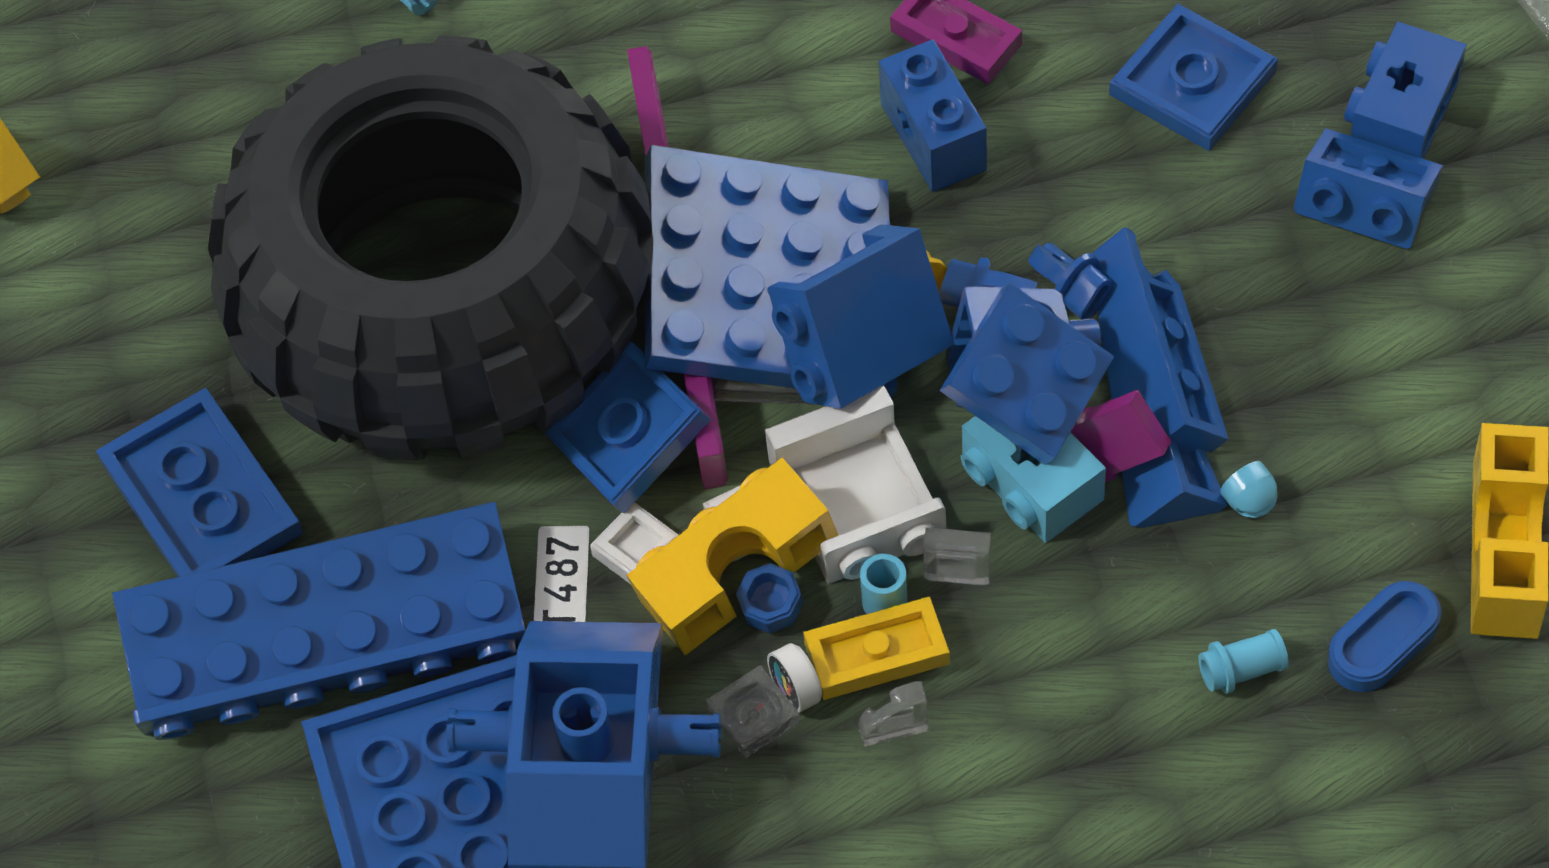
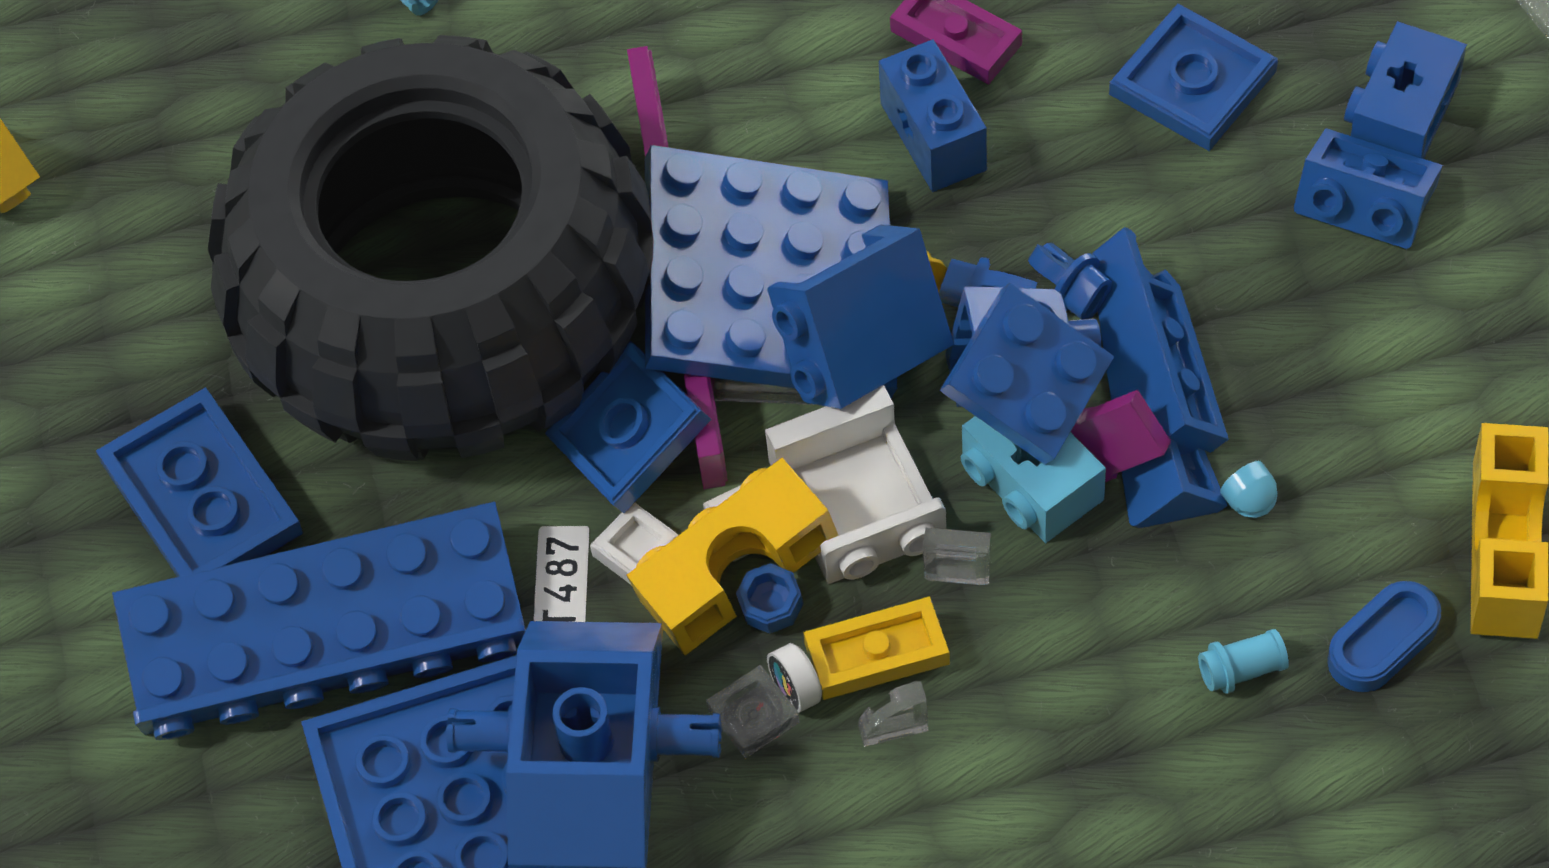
medium azure hinge [860,553,908,614] -> none

